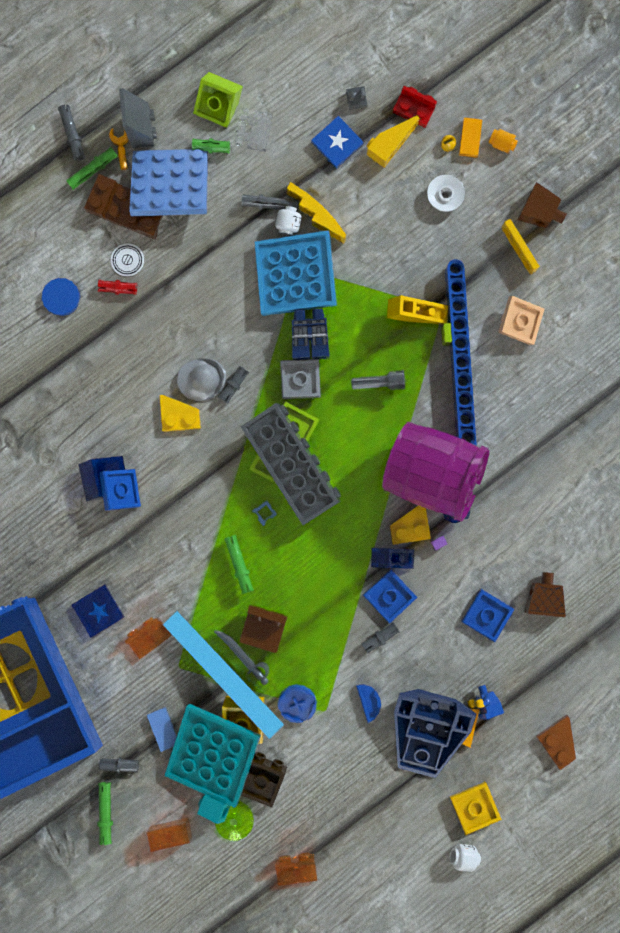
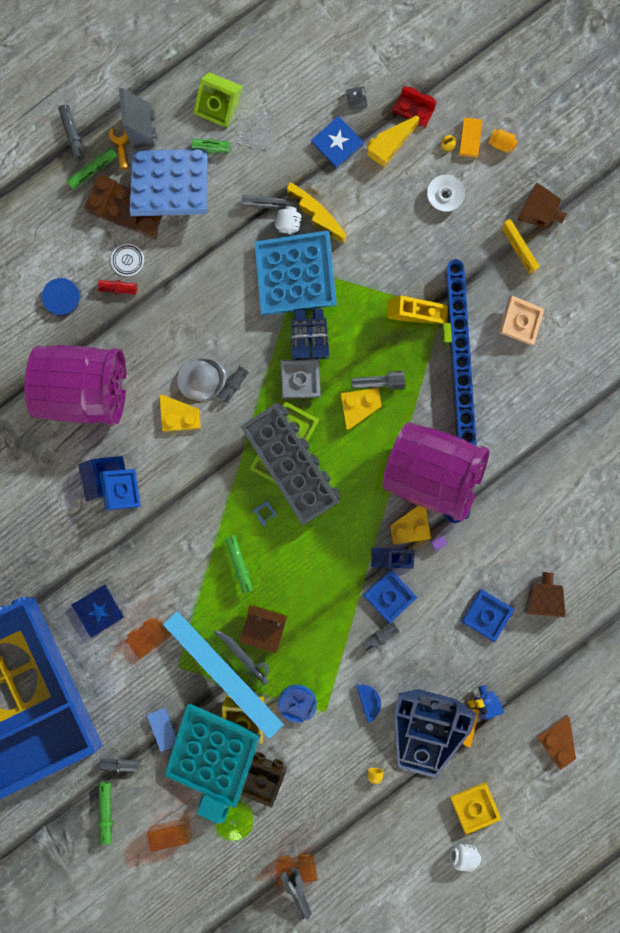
none -> magenta piece [25,345,127,426]
none -> dark grey piece [280,867,312,920]
none -> yellow wing [341,388,382,430]
none -> yellow hinge [368,768,384,784]

